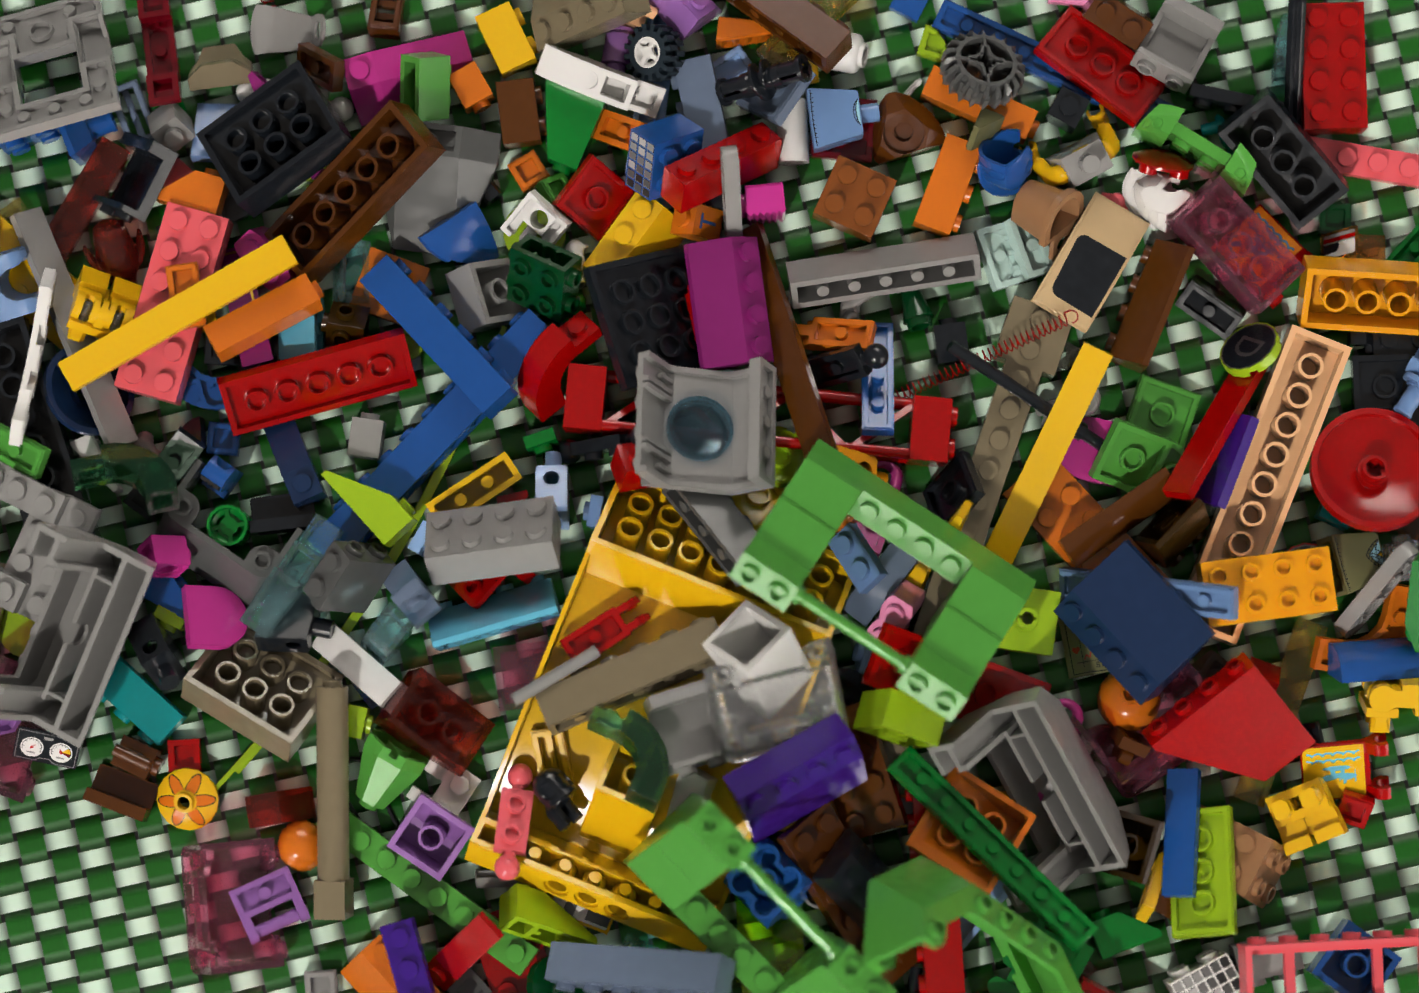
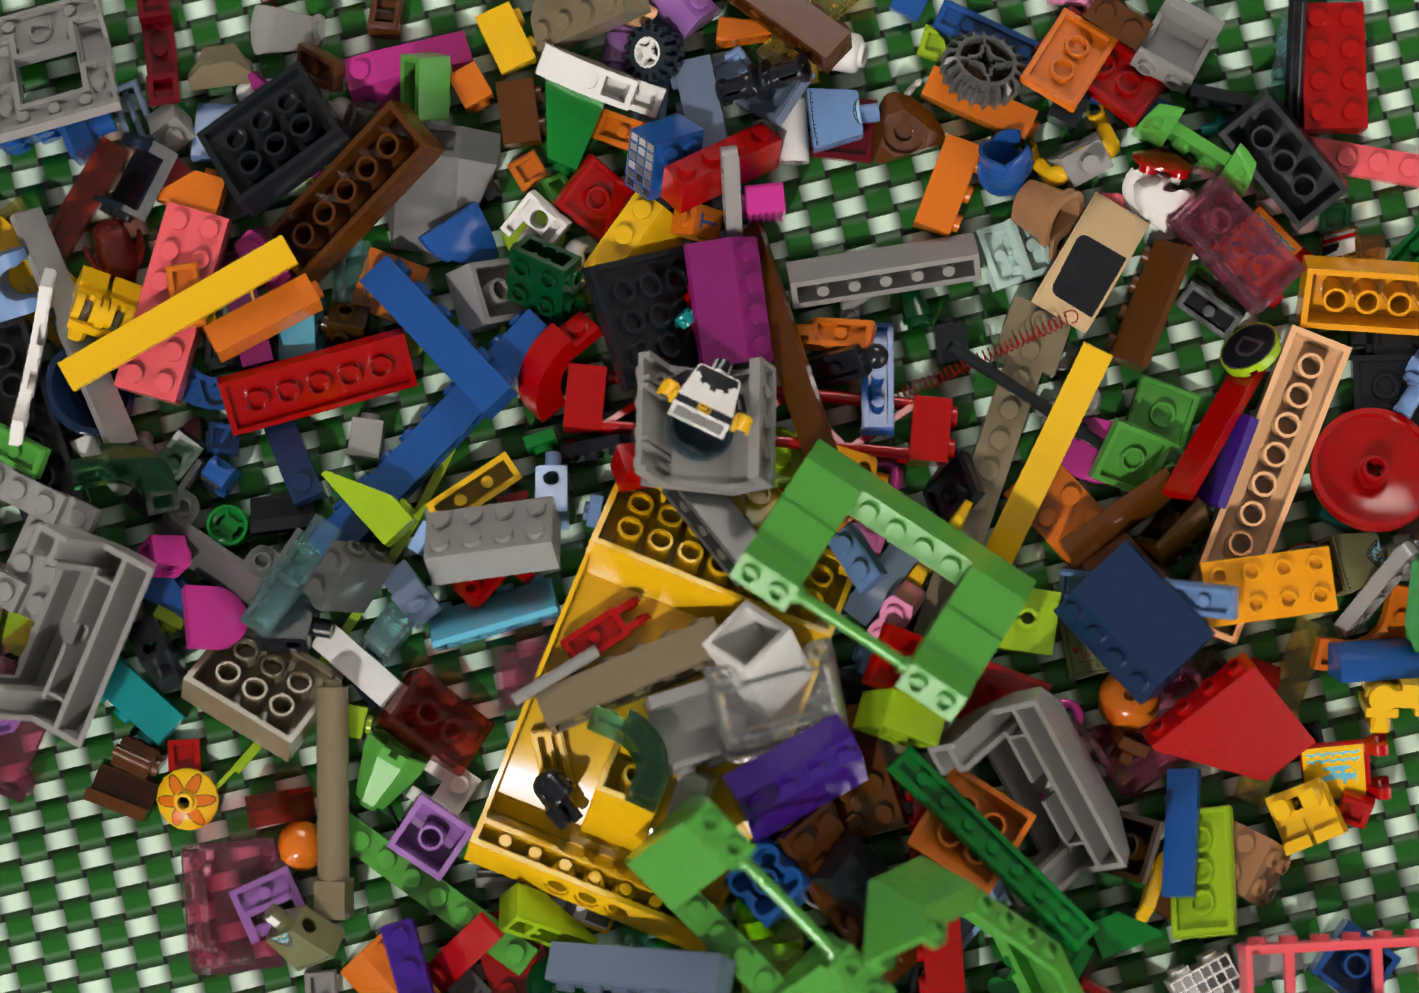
slope [12,725,80,770] -> none
coral plate [493,763,534,881] -> none
dark orange brick [812,155,897,243] -> none
olive slope [966,108,1005,151] -> none
none -> olive torso [263,903,345,971]
none -> clear smoke head [342,97,381,139]
none -> torso [656,358,753,440]
none -> teal piece [674,307,694,330]
none -> orange tile [1019,7,1118,113]

